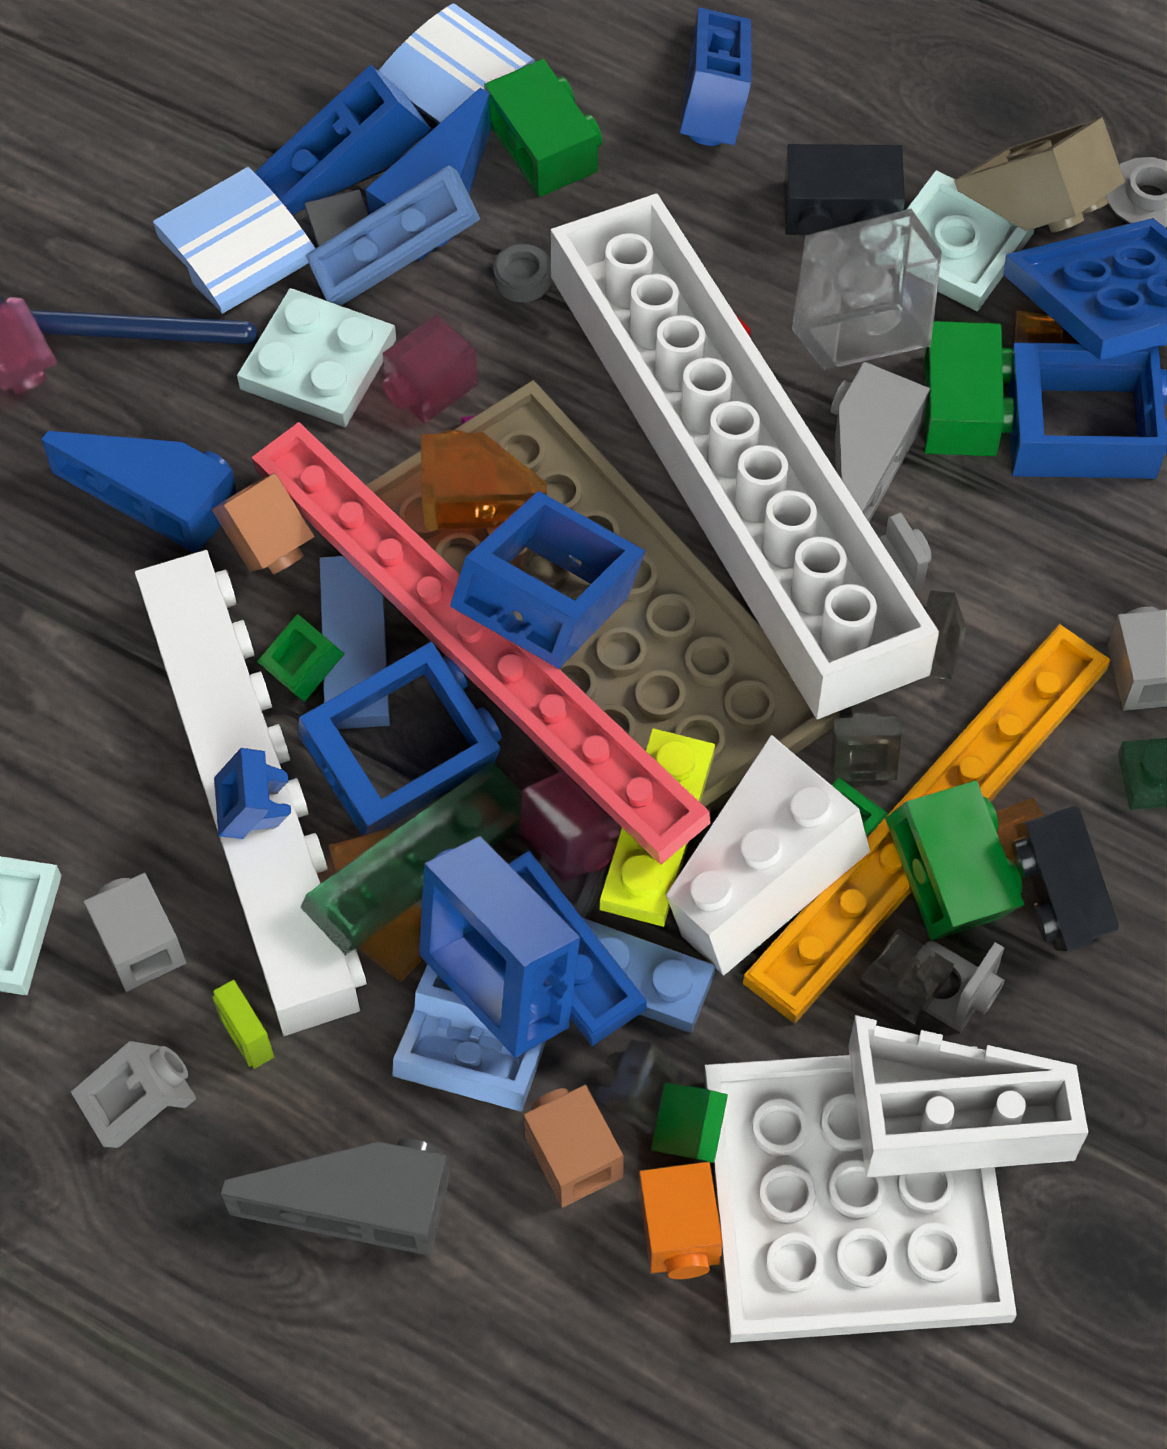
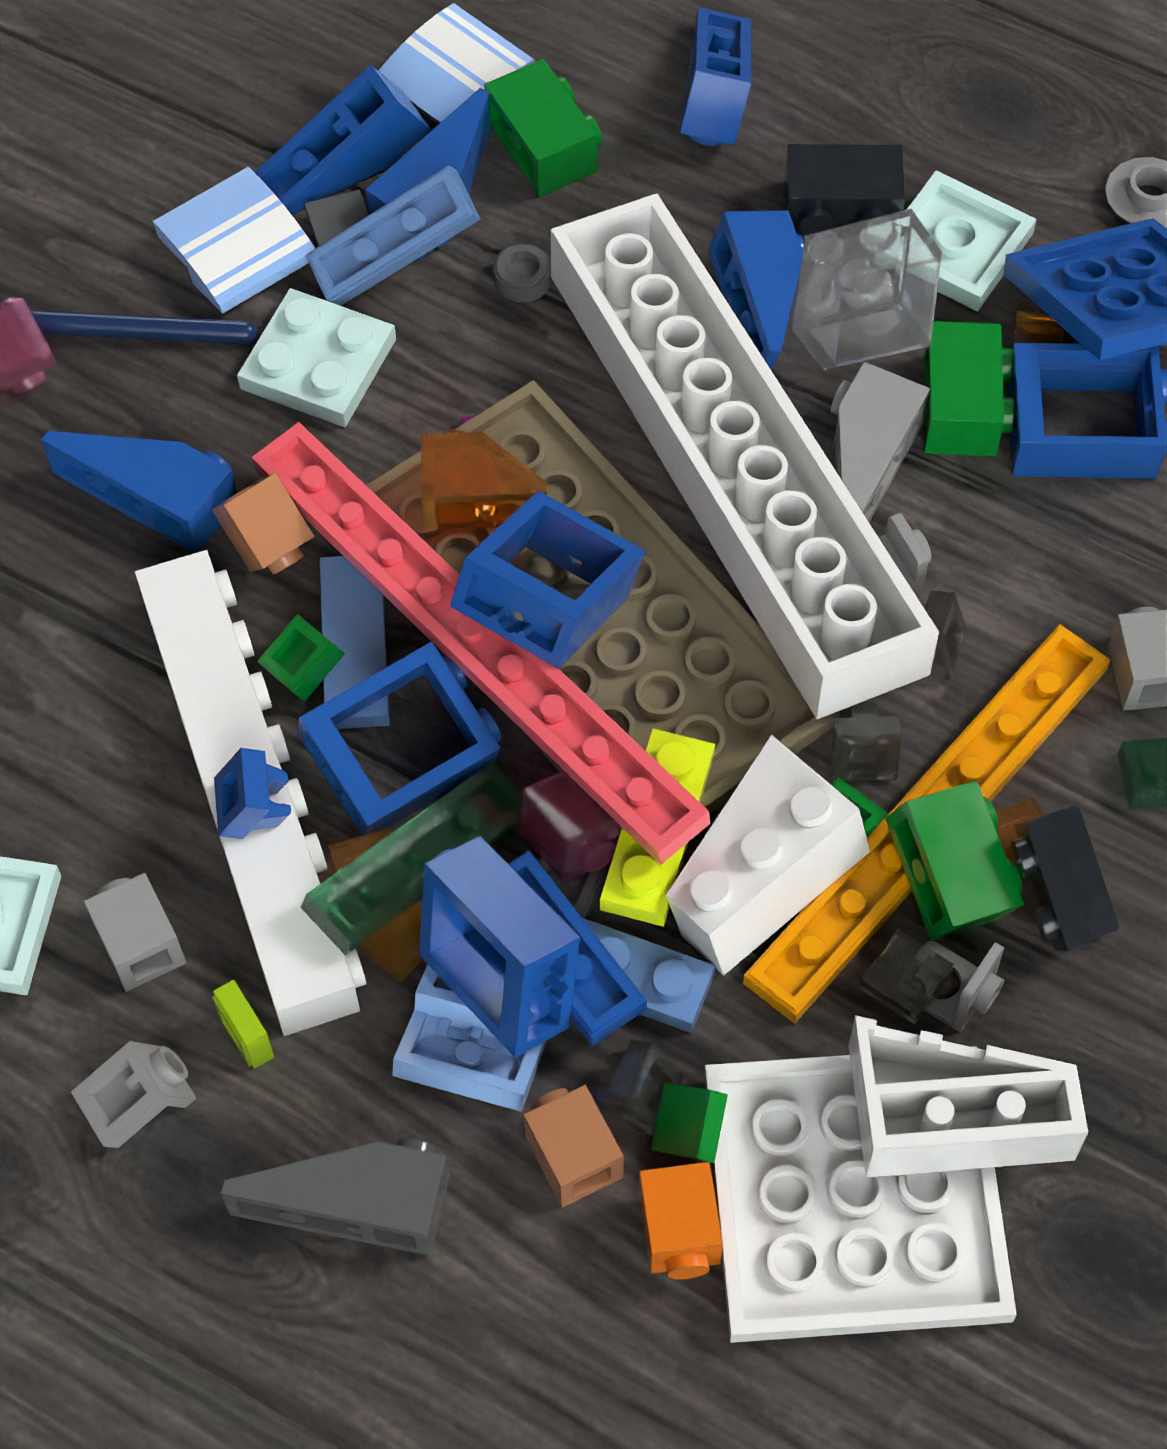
clear pink brick [382,314,478,424] -> none
dark tan slope [954,117,1125,233] -> none
none -> blue slope [708,210,805,371]

